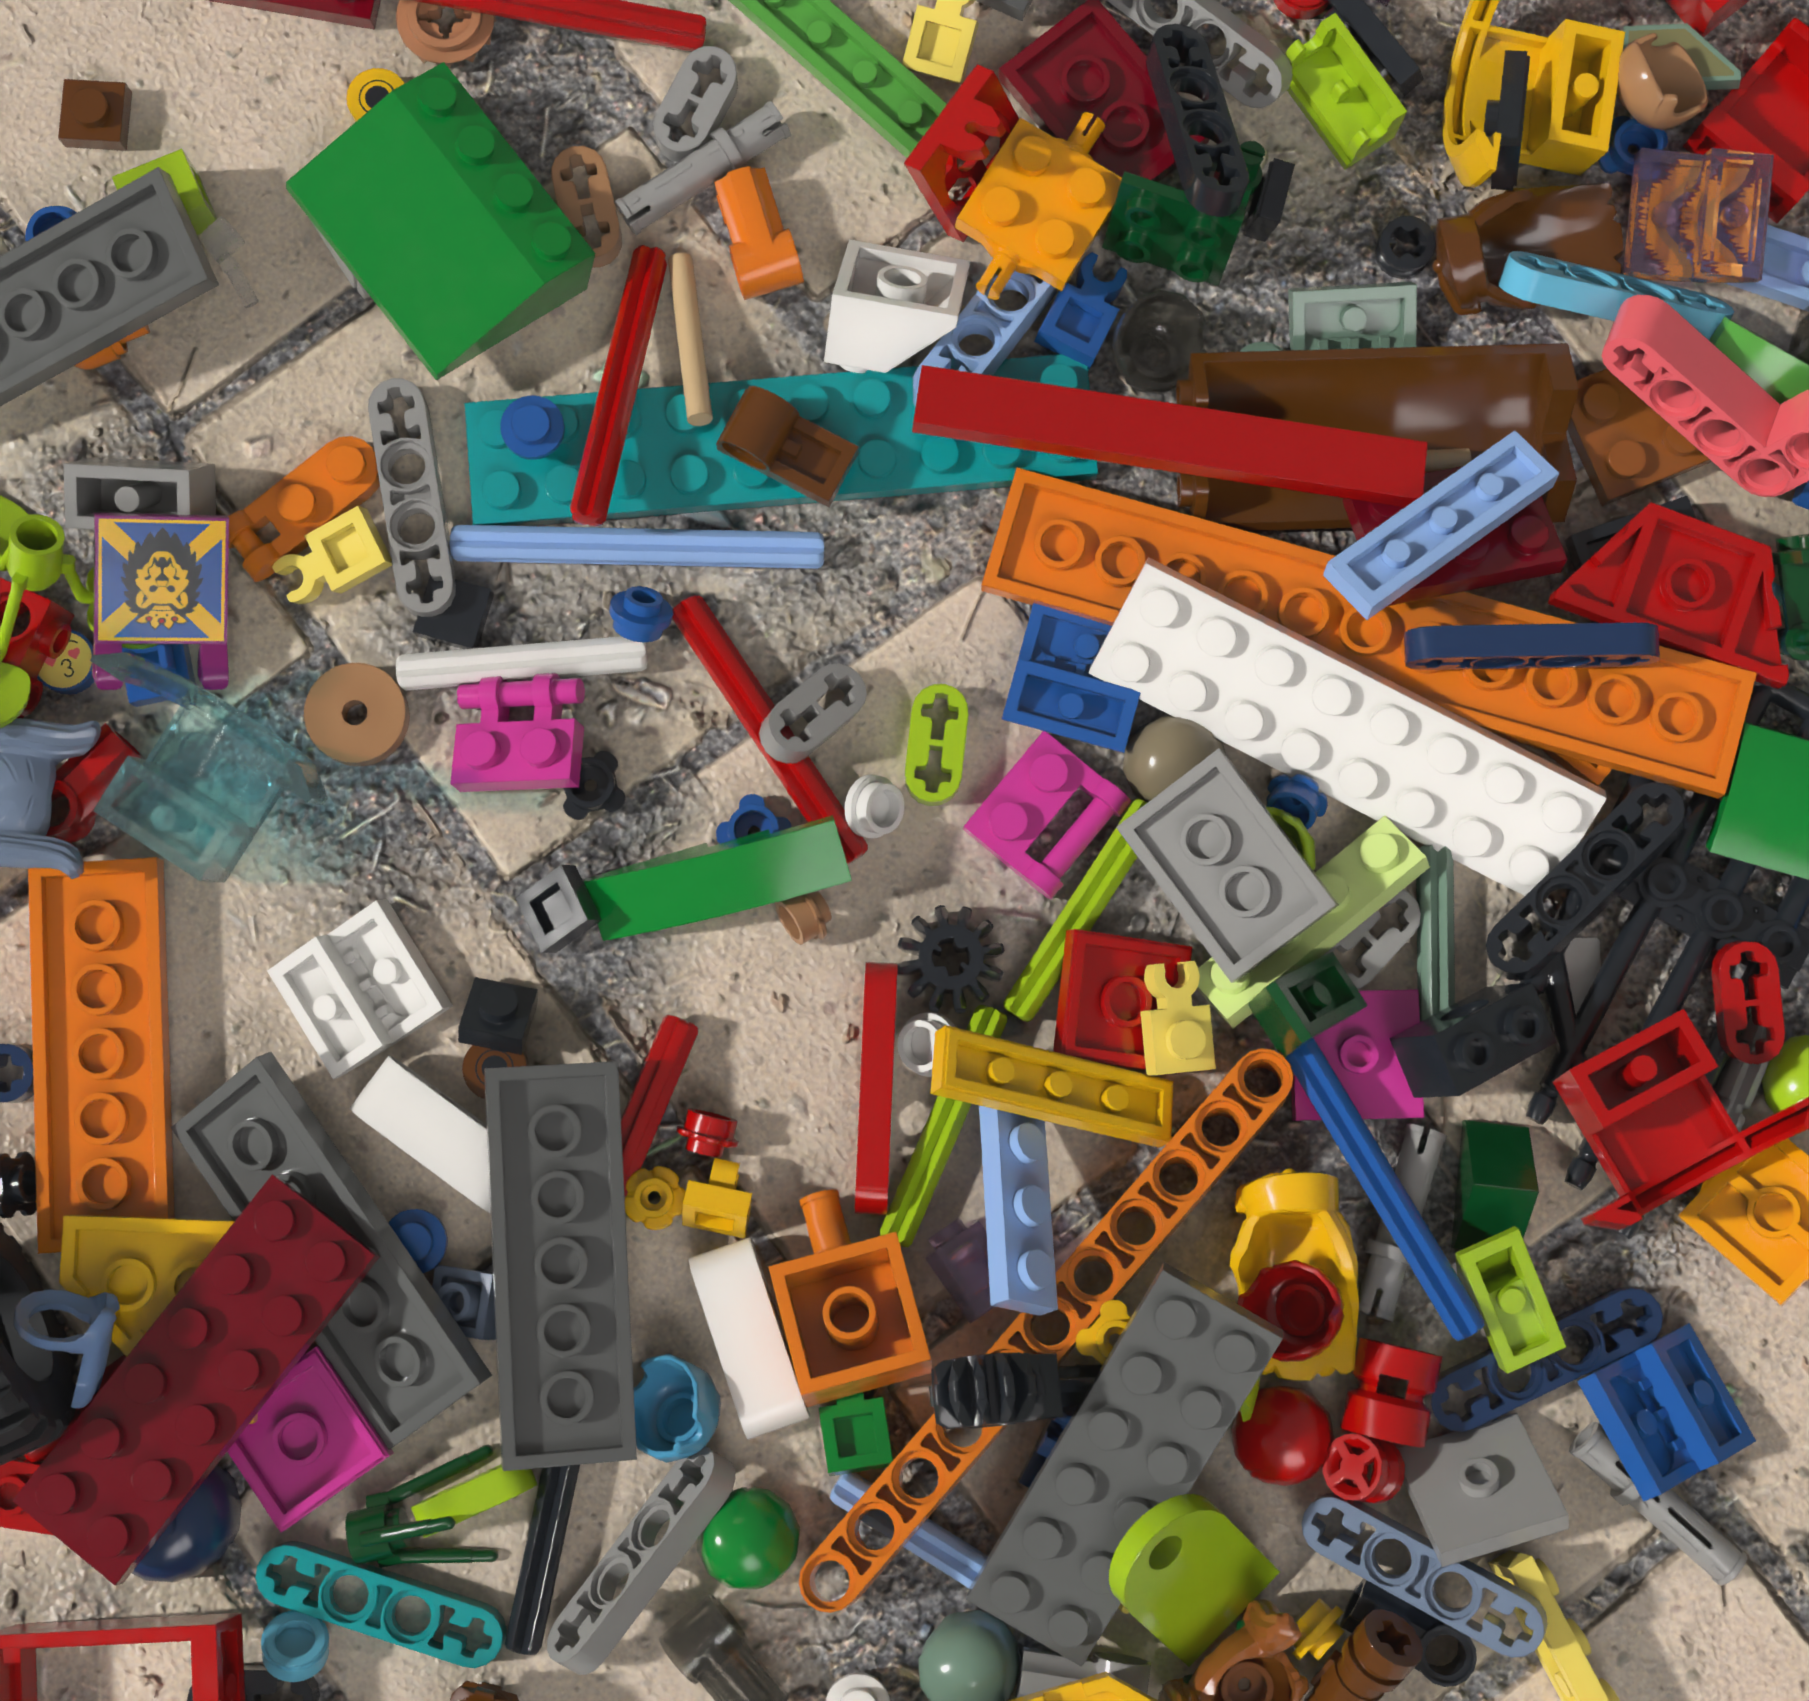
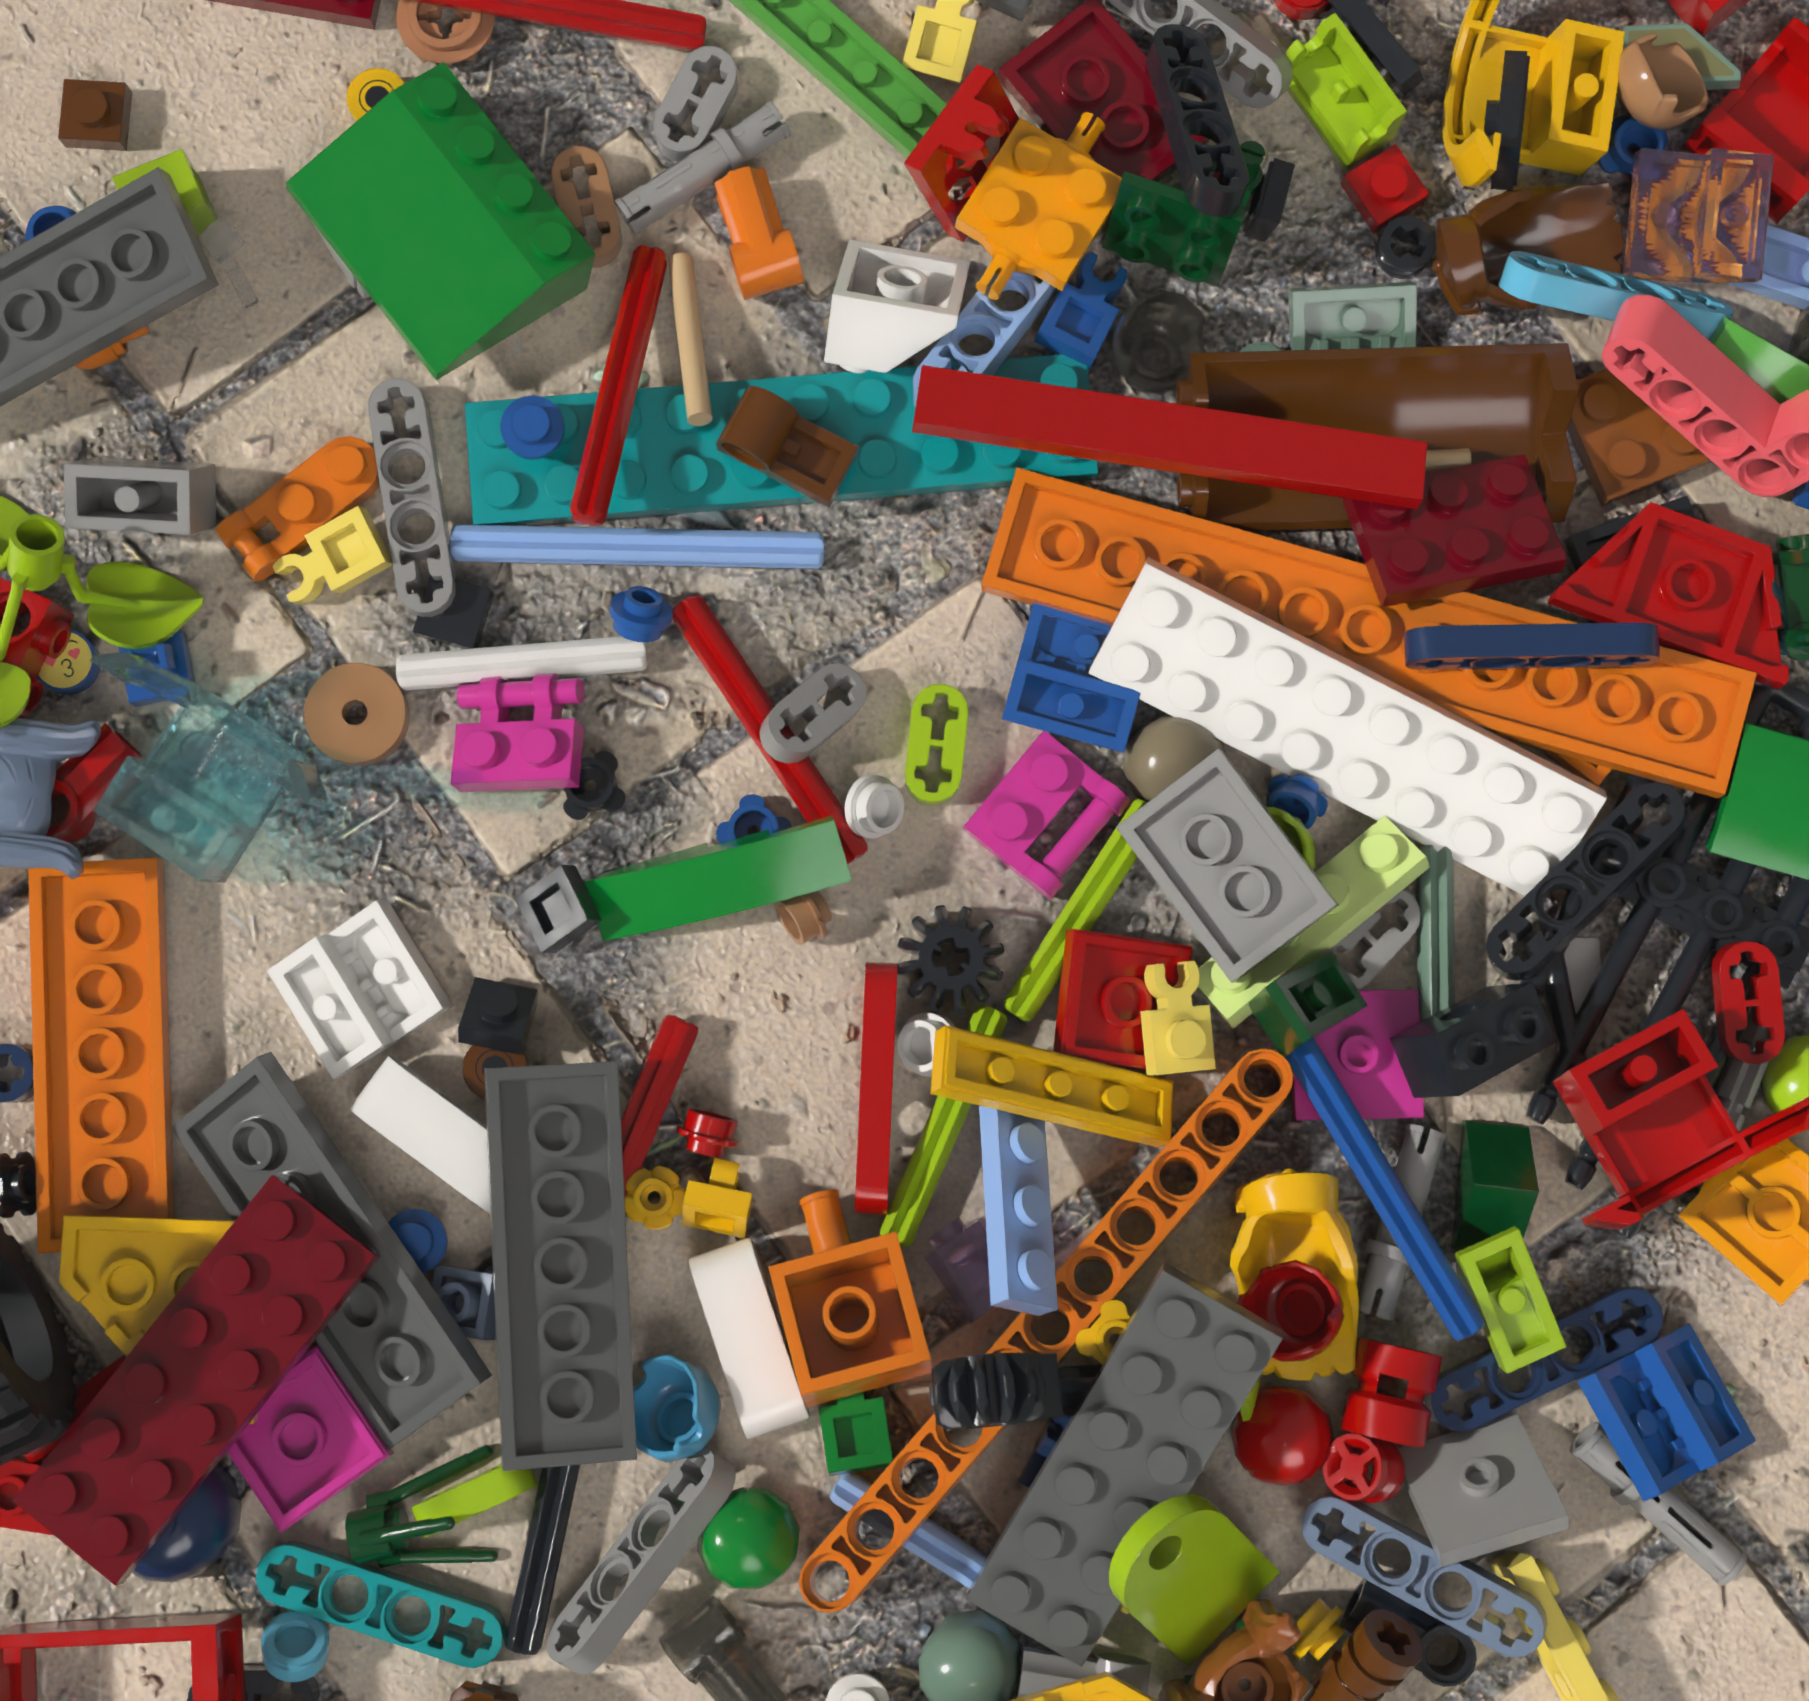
medium blue piece [14,1289,120,1409] -> none
flag [92,513,229,690] -> none
light blue plate [1323,430,1559,620] -> none
none -> red plate [1340,144,1429,234]

